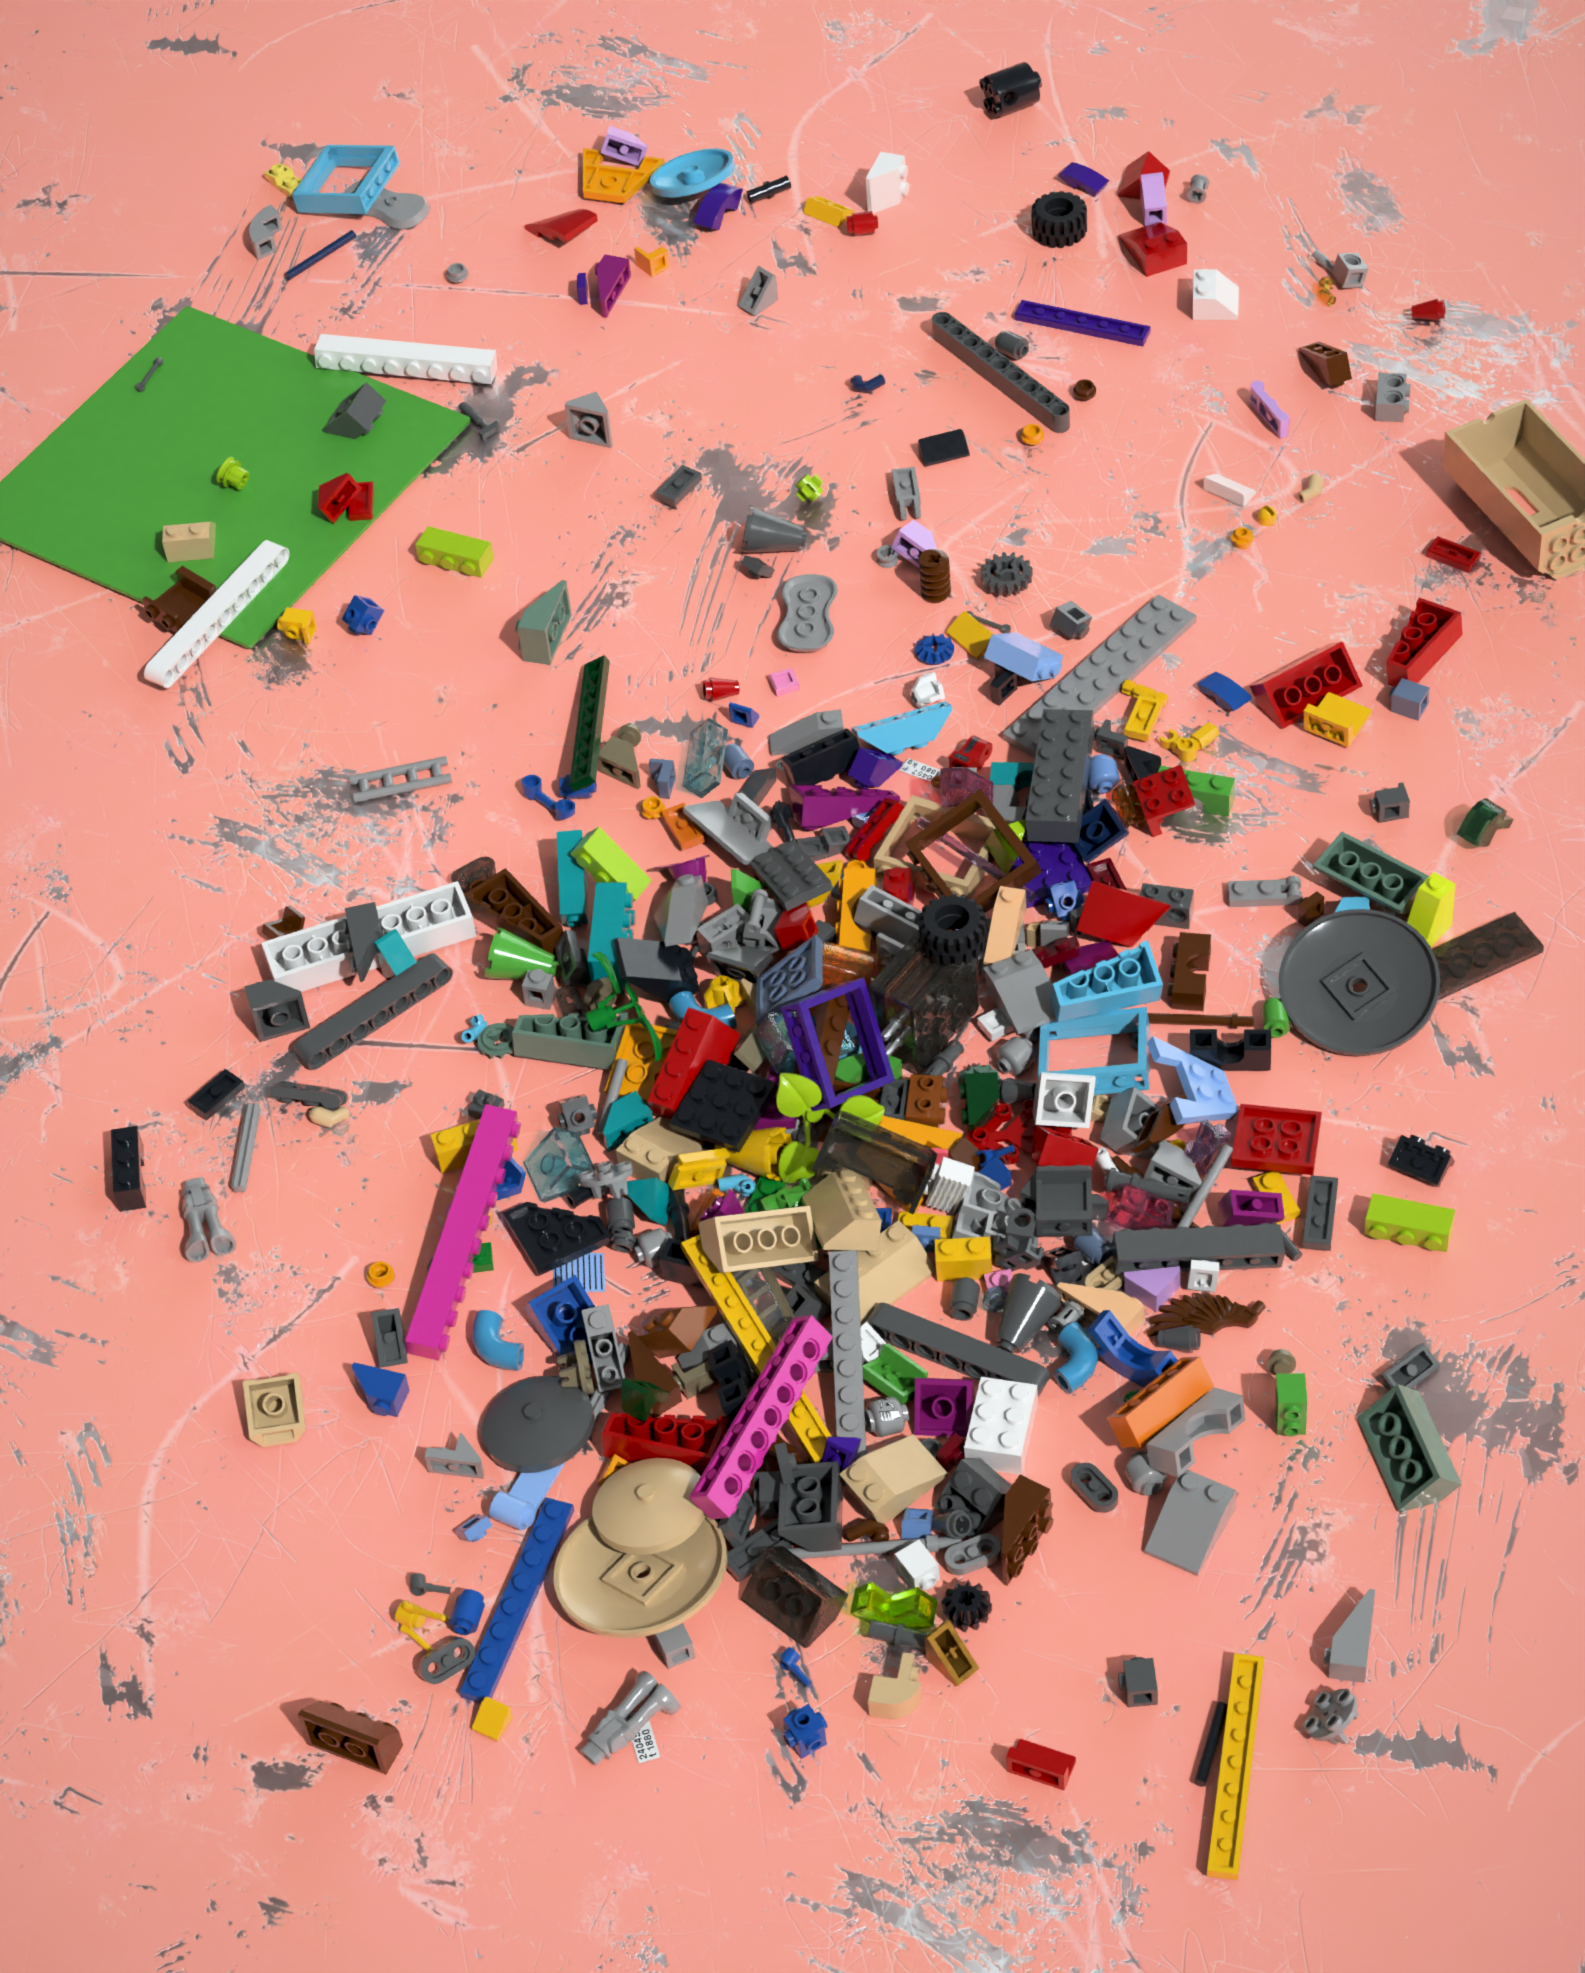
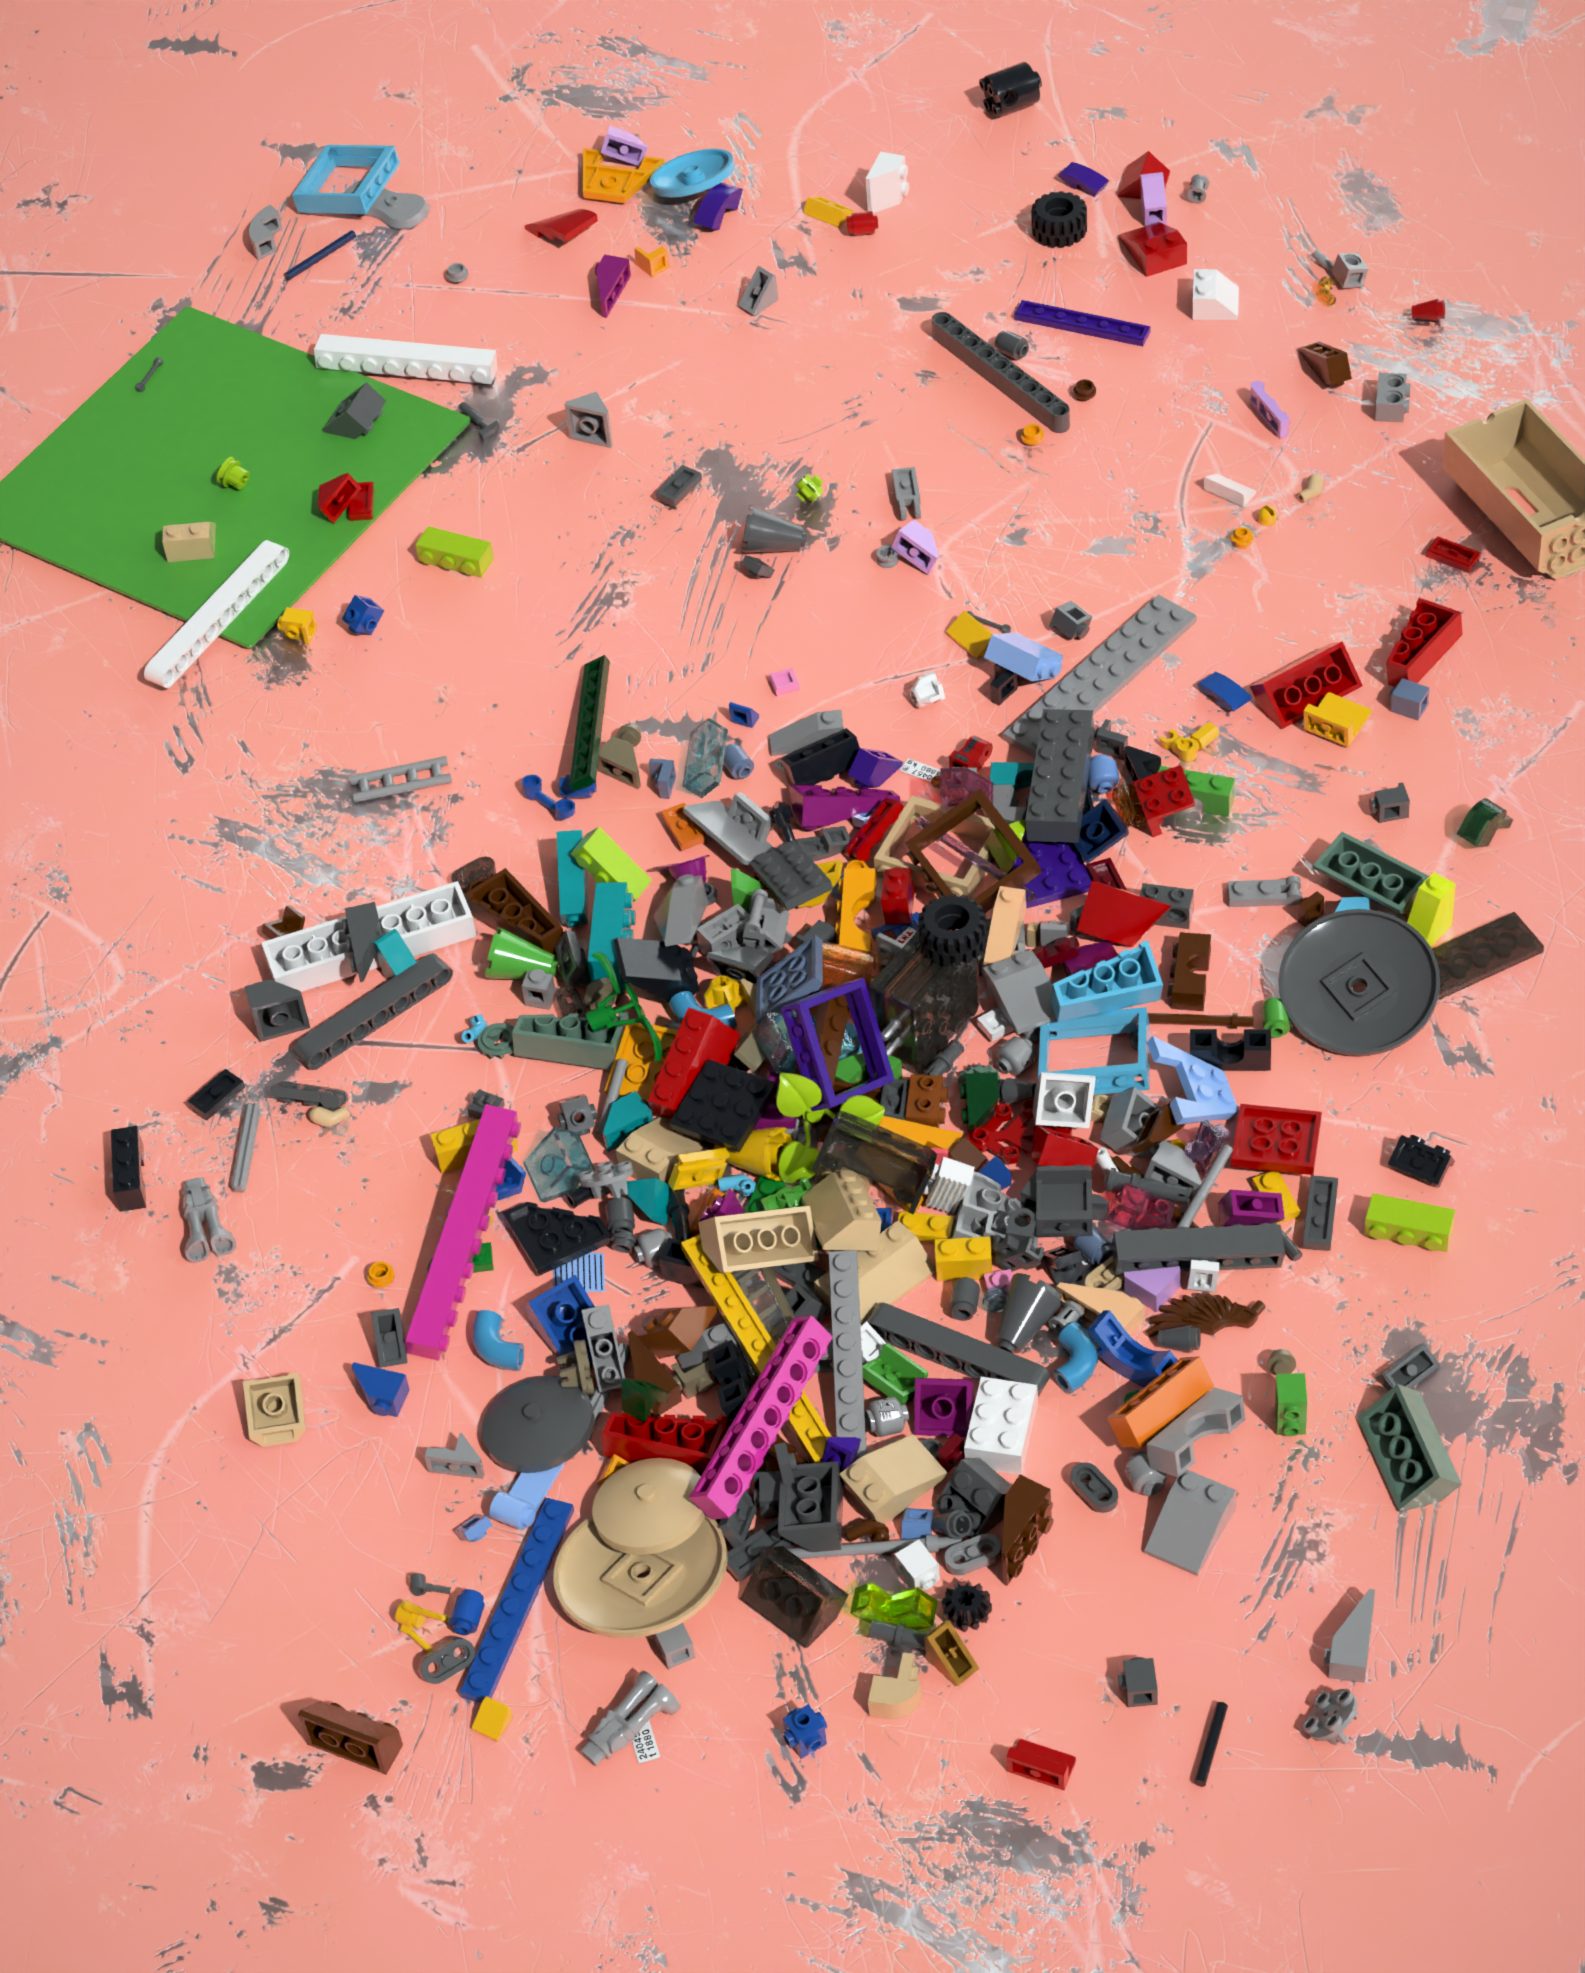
reddish brown panel [142,566,217,633] -> none
light yellow slope [264,163,302,198] -> none
sand green slope [515,580,572,665] -> none
dark purple tile [577,273,588,305] -> none
light orange plate [641,796,666,819] -> none
red cone [703,677,740,702] -> none
dark grey slope [739,768,777,806] -> none
black pin [746,175,791,204] -> none
red slope [774,902,818,950] -> none
light grey plate [777,574,838,652] -> none
blue hand [780,1647,812,1687] -> none
dark blue arm [850,374,886,392] -> none
medium azure wedge [851,701,953,755] -> none
light grey brick [853,885,922,949] -> none
medium blue plate [912,1225,941,1253] -> none
blue gear [915,633,954,664] -> none
black slope [918,429,970,467] -> none
reddish brown piece [919,549,951,603] -> none
blue hand [976,1145,1015,1166] -> none
dark grey gear [980,552,1033,596] -> none
blue brick [1044,880,1084,921] -> none
yellow axle [1122,679,1168,708] -> none
yellow plate [1124,695,1163,742] -> none
yellow plate [1207,1653,1264,1880] -> none

